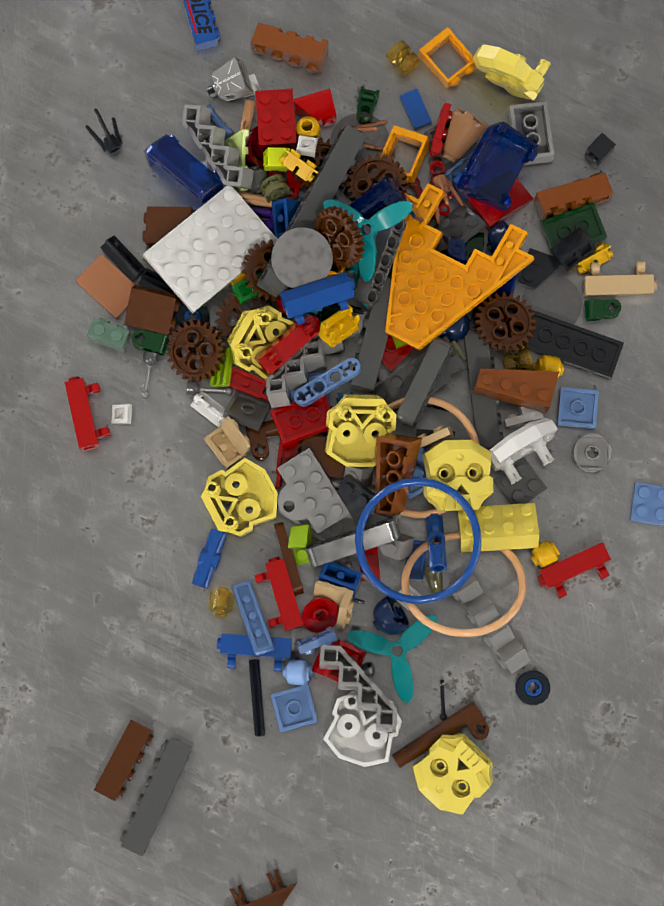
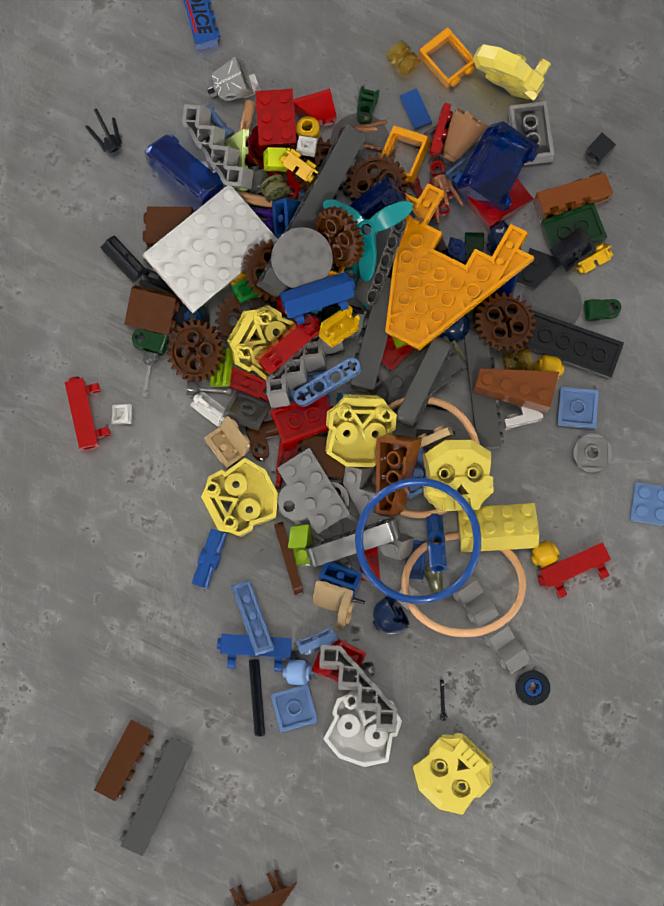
nougat tile [75,254,135,319] -> none
sand green brick [87,317,131,353] -> none
clear yellow head [208,587,234,618] -> none
dark orange wedge [251,23,328,73] -> none
red brick [254,556,304,632] -> none
red dish [301,597,339,633] -> none
black wing [337,474,375,526] -> none
teal piece [347,615,437,703] -> none
reddish brown axle [392,701,489,768] -> none
dark grey plate [434,205,486,249] -> none
white brick [490,418,558,485] -> none
dark grey plate [493,458,547,504] -> none
tan brick [583,262,657,297] -> none

